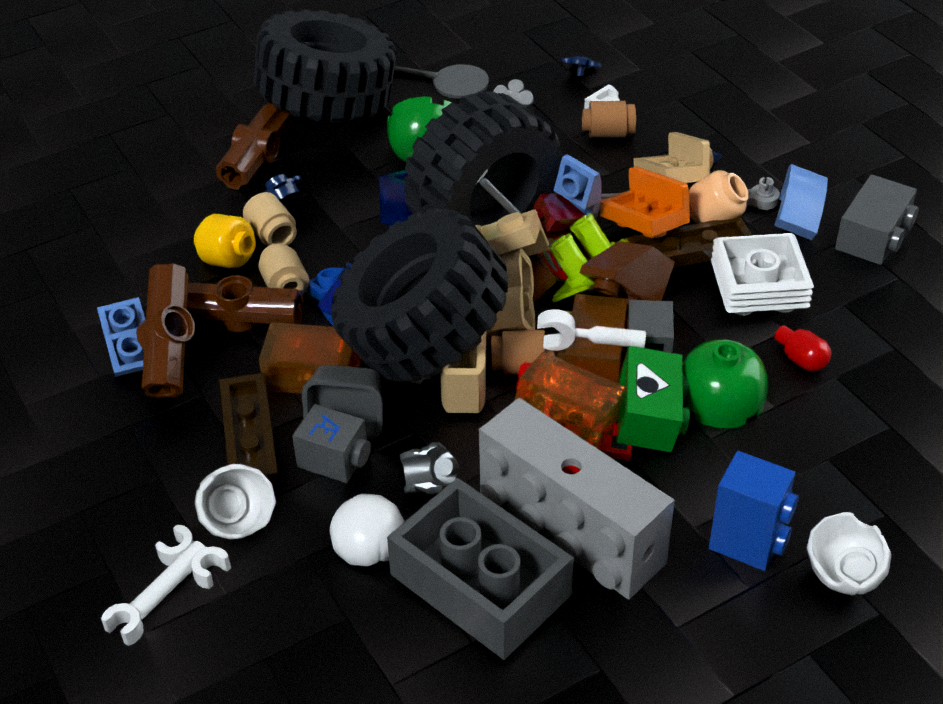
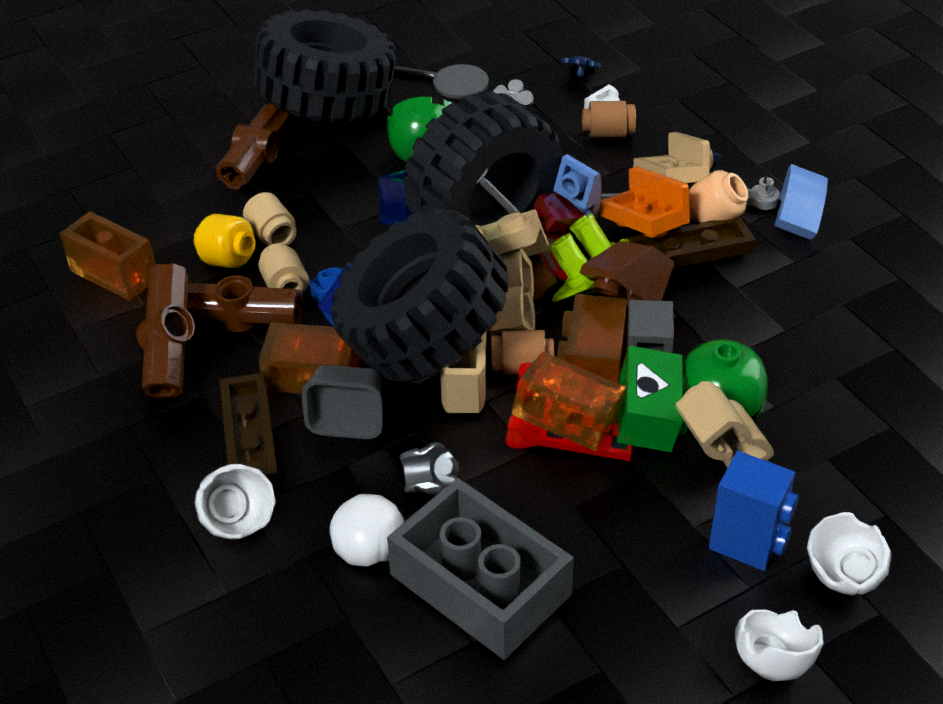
medium blue slope [97,297,145,377] -> none
white bar [101,525,231,646] -> none
dark blue plate [265,174,302,206] -> none
dark grey brick [292,404,371,483] -> none
light grey brick [479,398,675,600] -> none
white piece [537,309,646,351] -> none
white brick [711,233,814,315] -> none
red cylinder [774,325,832,372] -> none
dark grey brick [835,174,919,265] -> none
none -> clear orange brick [60,211,155,301]
none -> tan brick [675,382,774,468]
none -> white hair [735,609,824,681]

